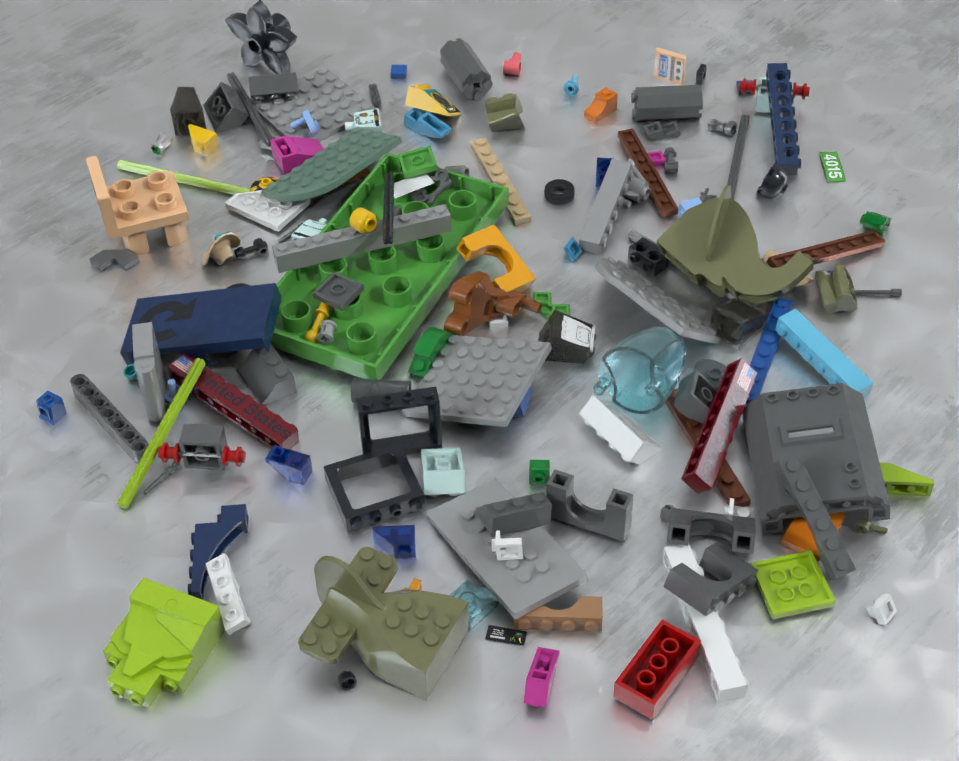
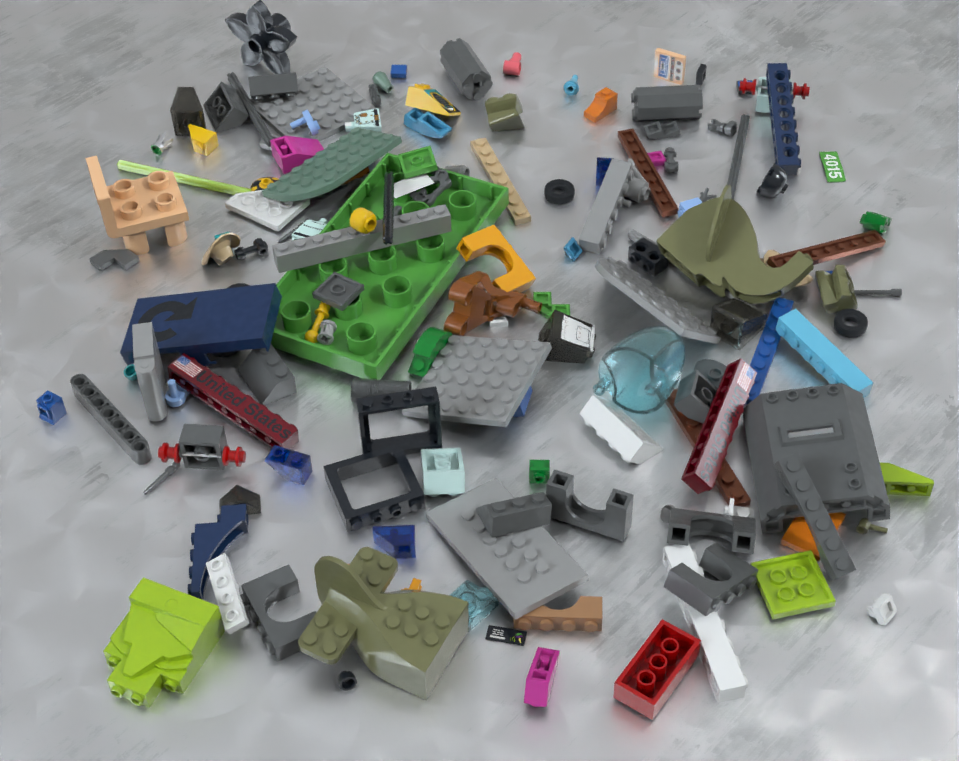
lime axle [117,358,206,509] -> none
white bracket [492,530,523,560] -> none
none -> clear smoke slope [219,485,261,515]
none -> dark grey arch [240,564,316,661]
none -> sand green cone [372,71,394,93]
none -> black tyre [833,309,868,338]

